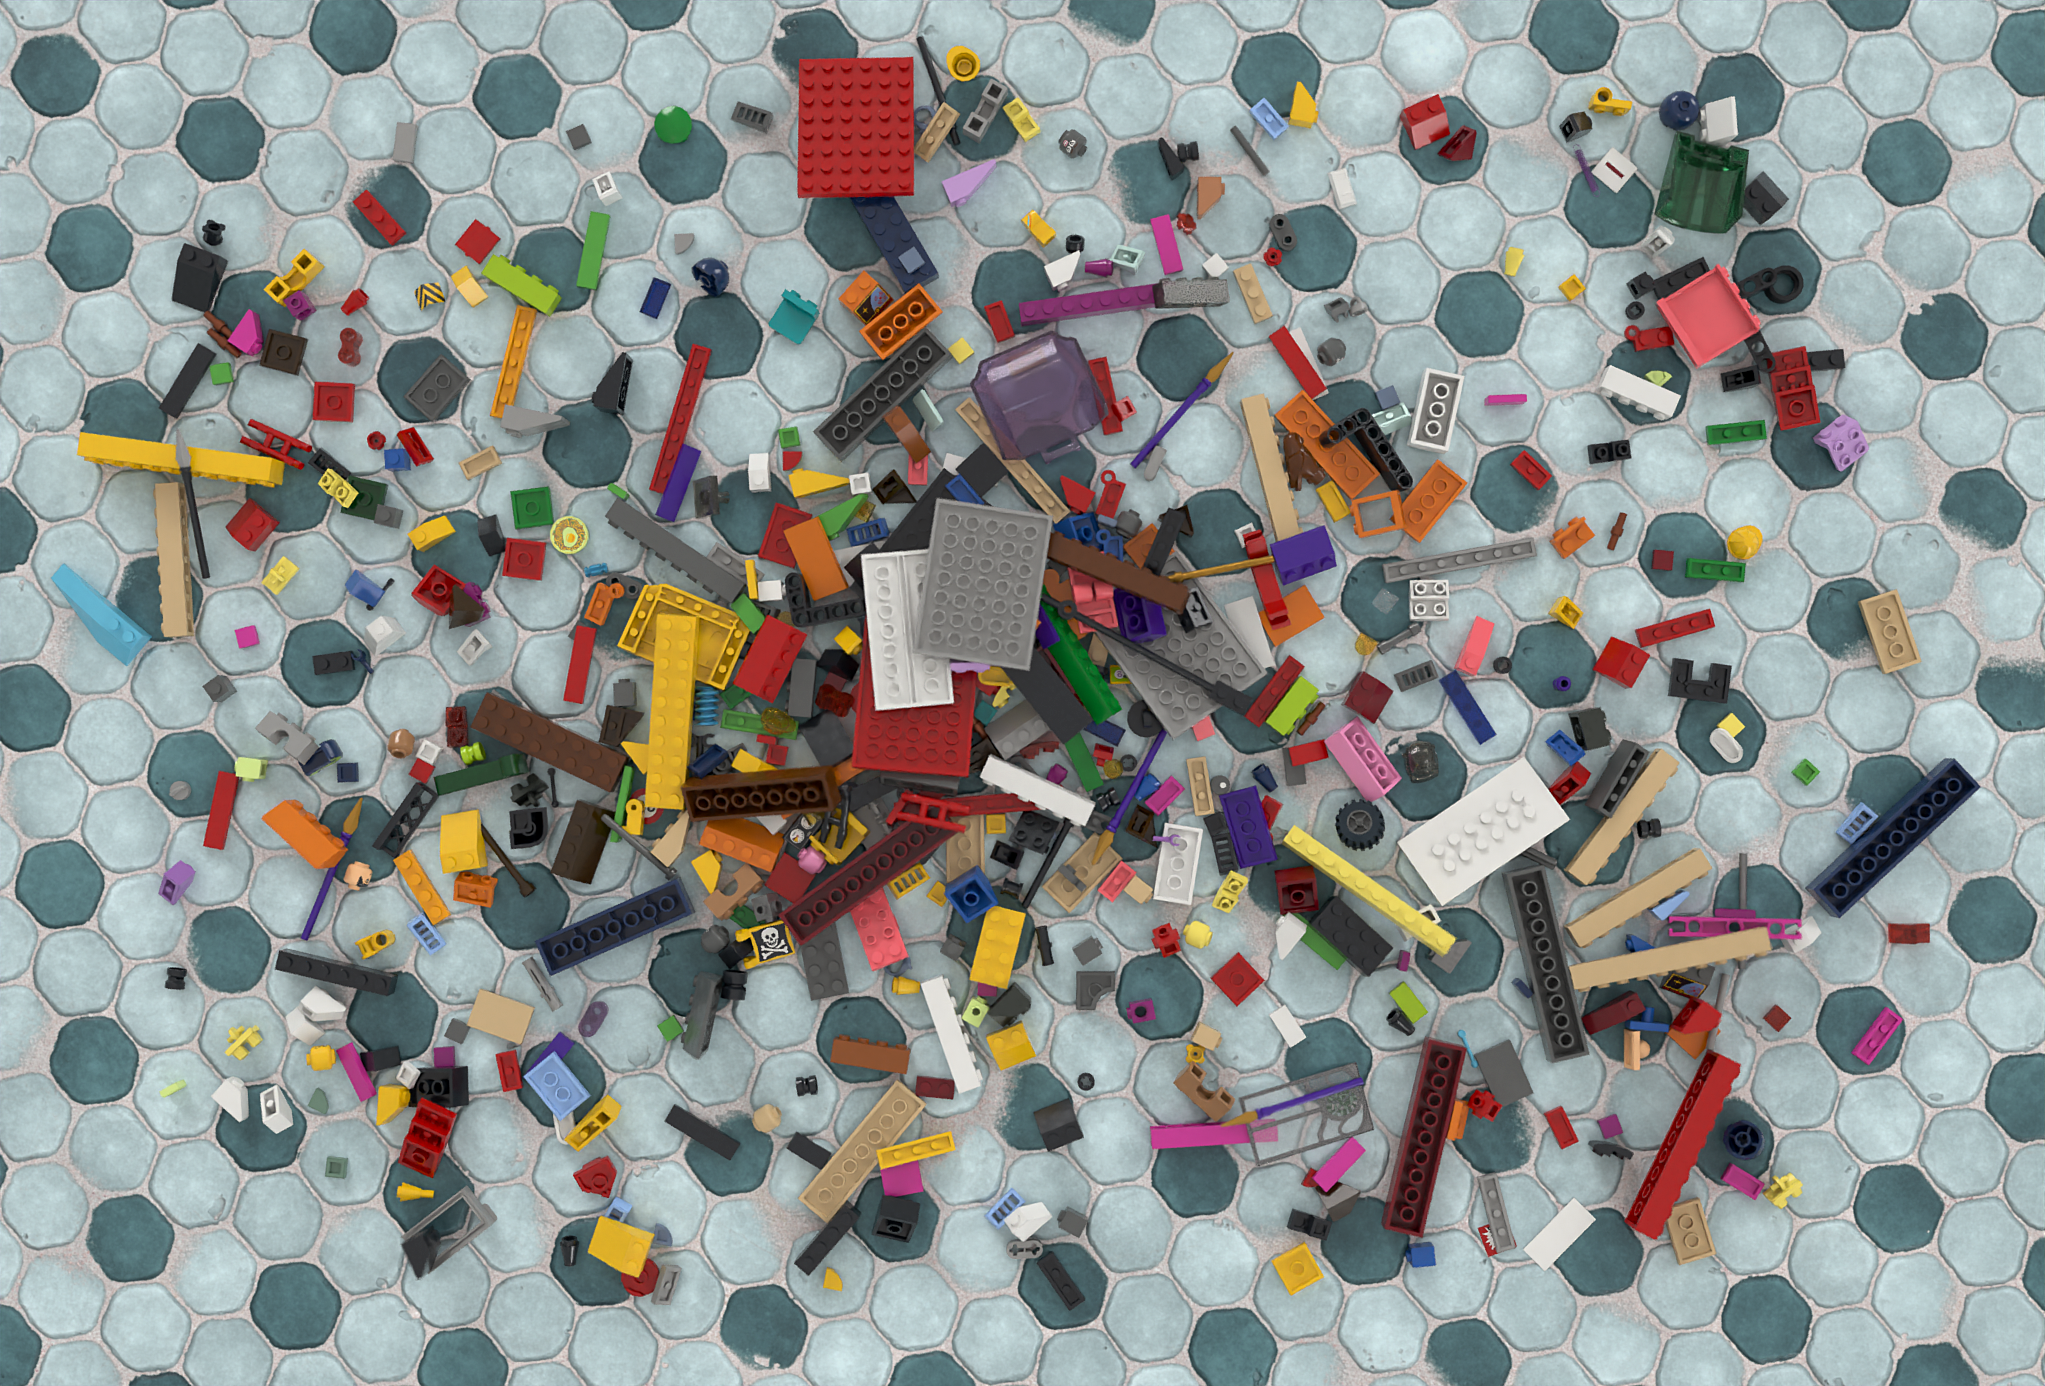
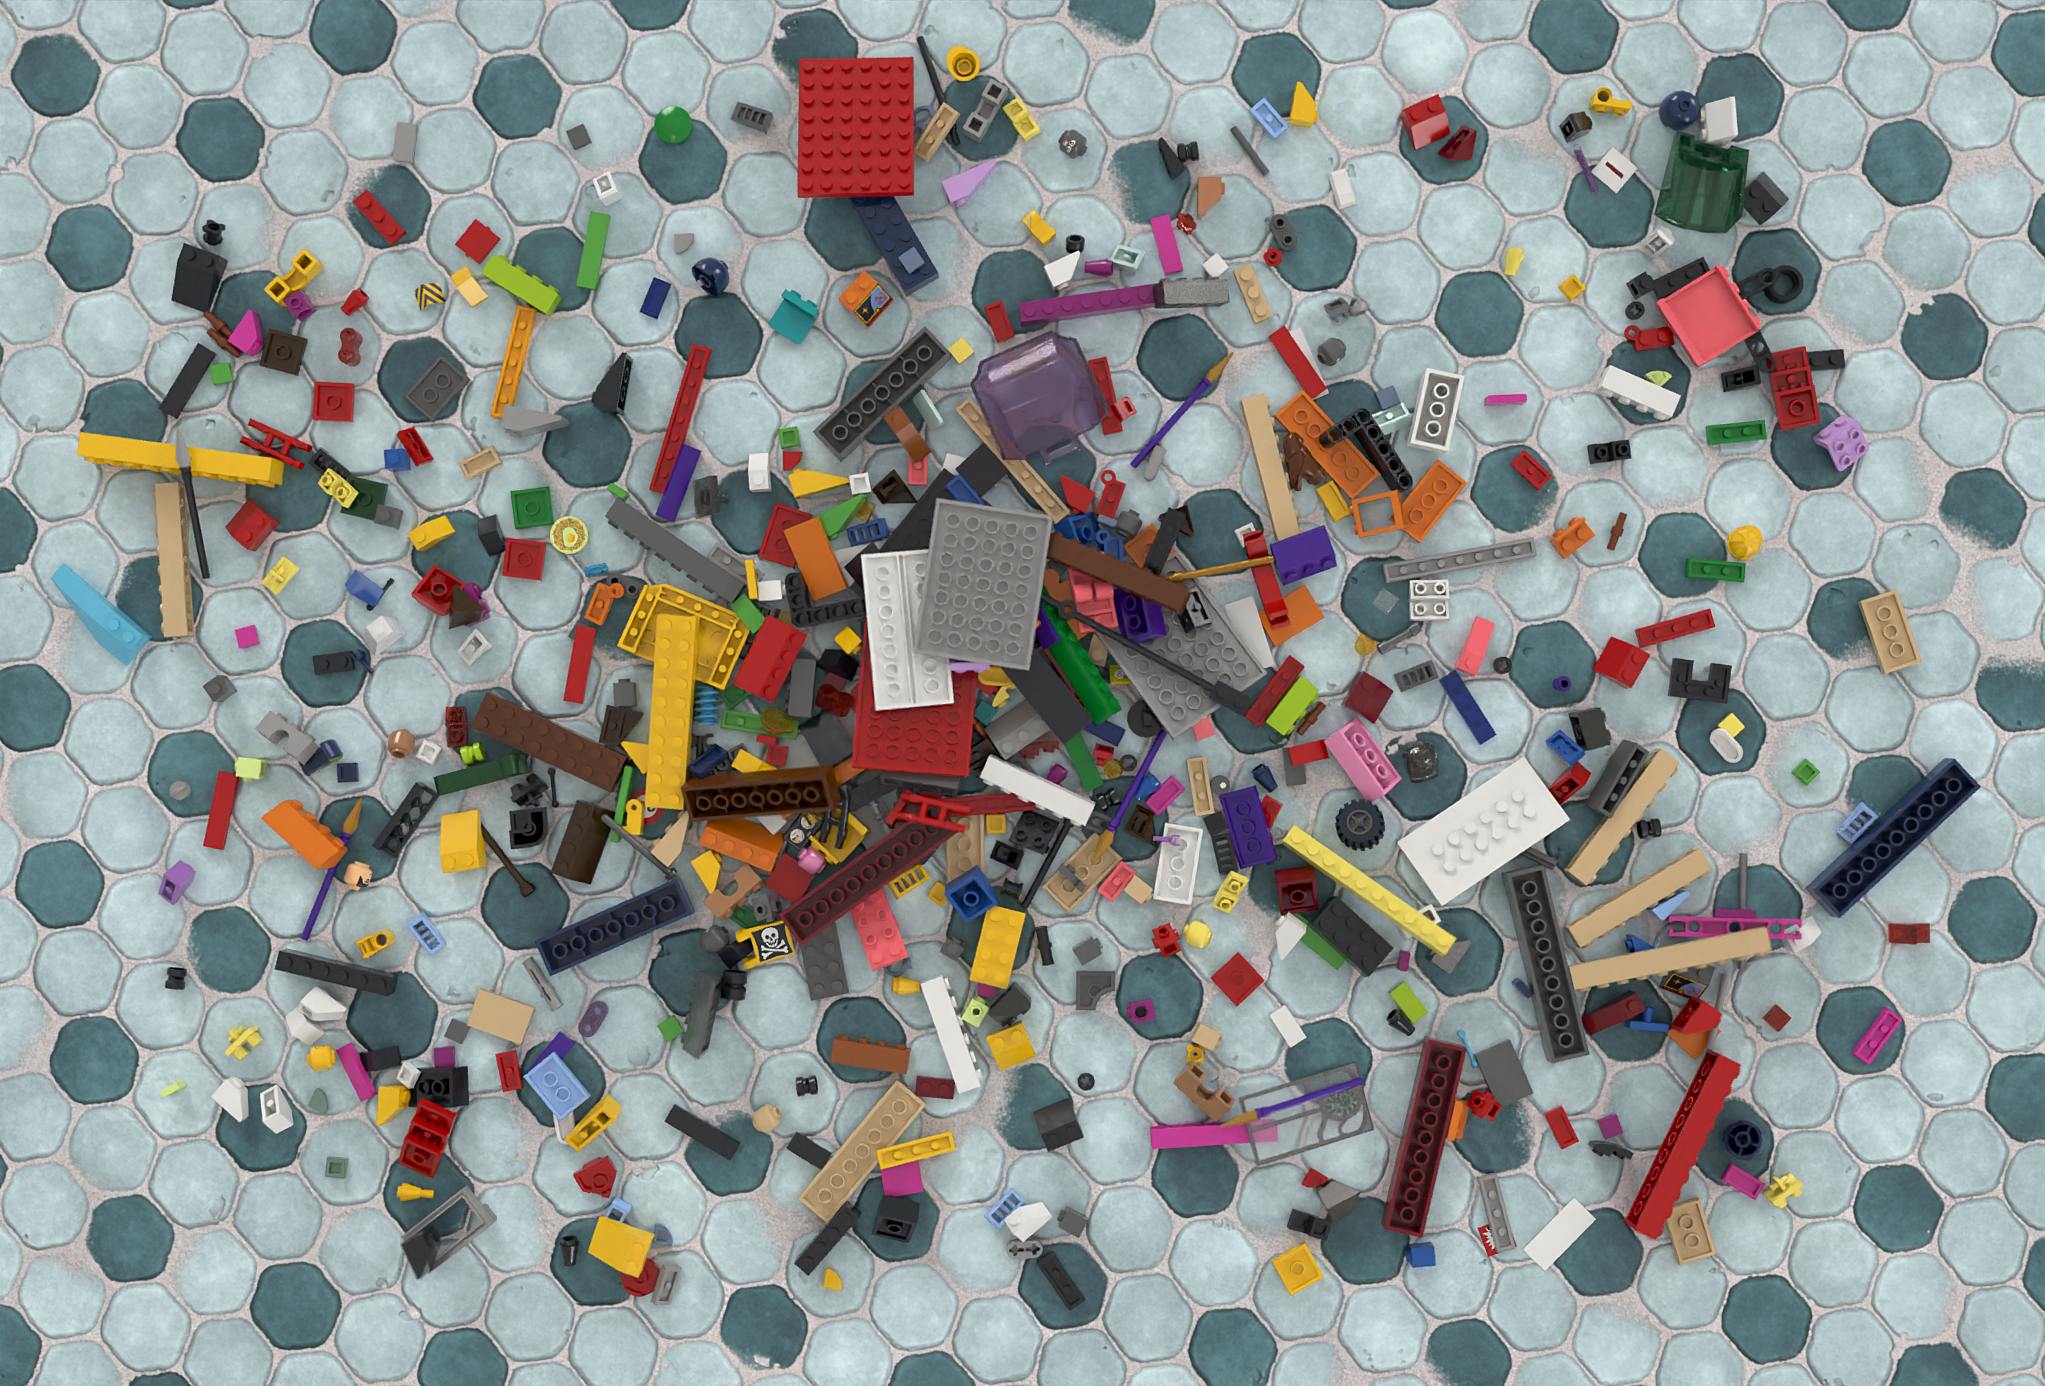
red plate [367,431,386,450] -> none
light orange plate [393,850,451,925] -> none
red tile [408,758,436,784] -> none
orange bracket [453,871,498,908] -> none
orange slope [859,284,943,360] -> none
dark pink tile [1312,1136,1366,1192] -> none
yellow slope [1548,596,1584,629] -> none
light nougat tile [1624,1029,1650,1070] -> none
dark red tile [1651,550,1674,571] -> none

